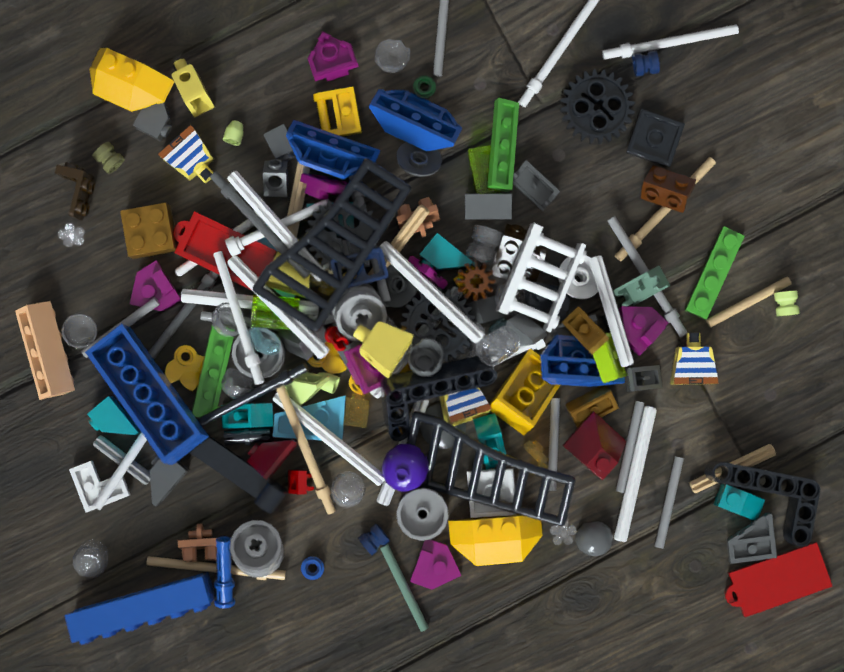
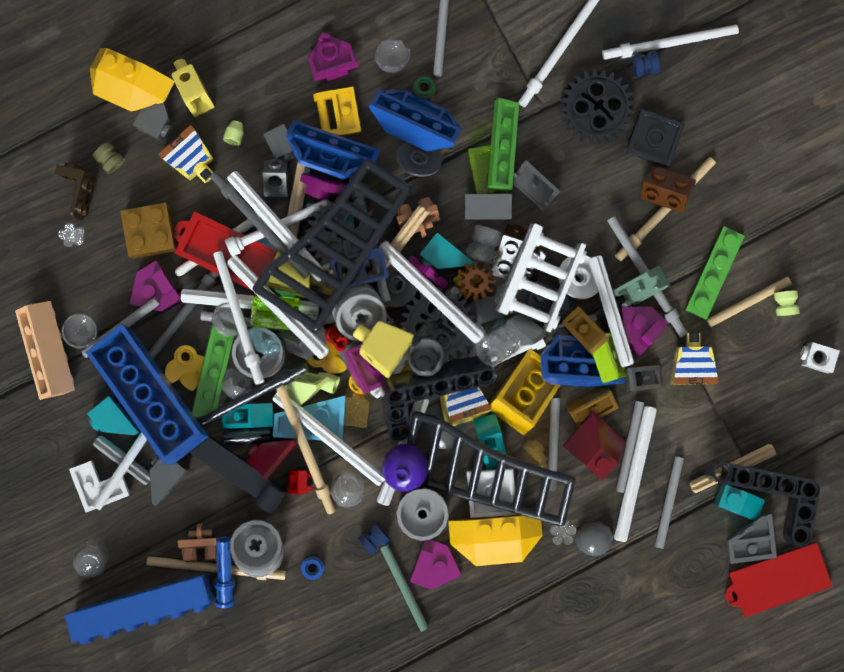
none -> white brick [800,342,839,373]

